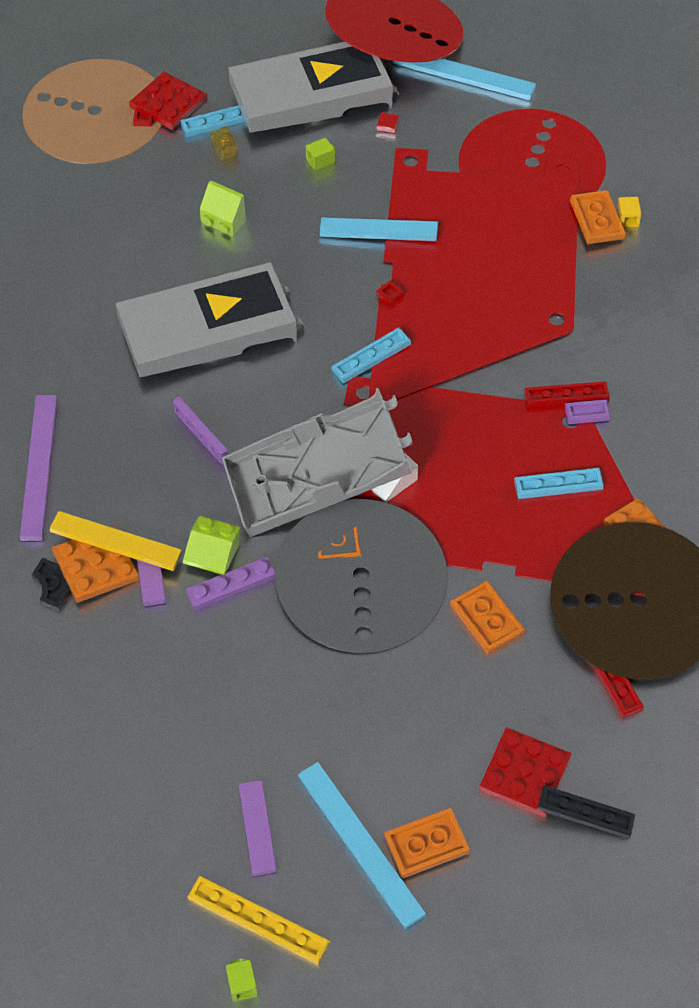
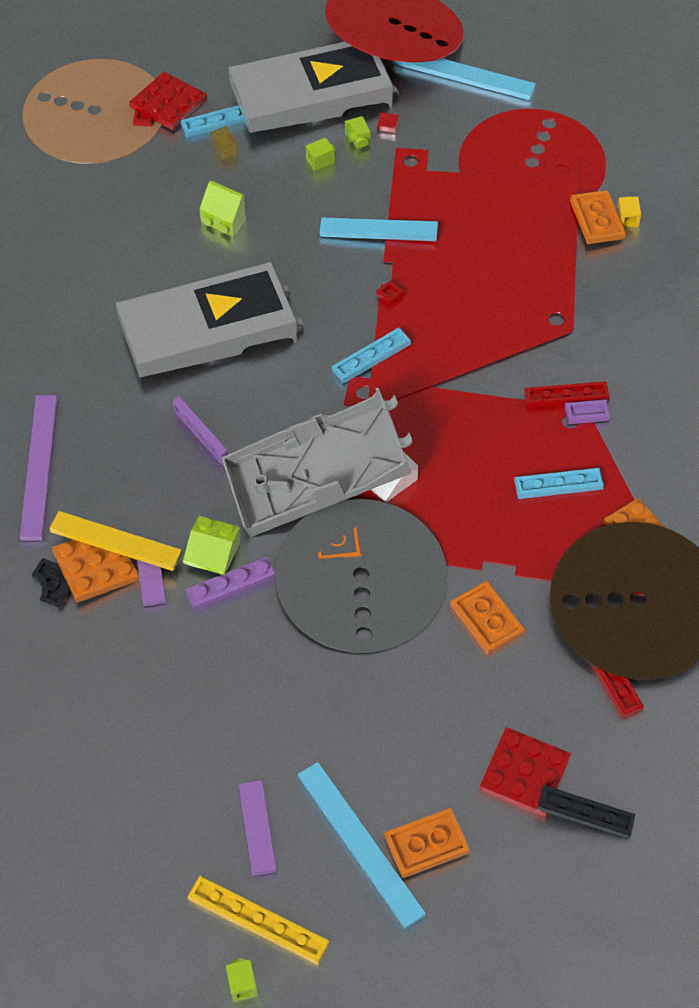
none -> lime brick [345,116,371,149]

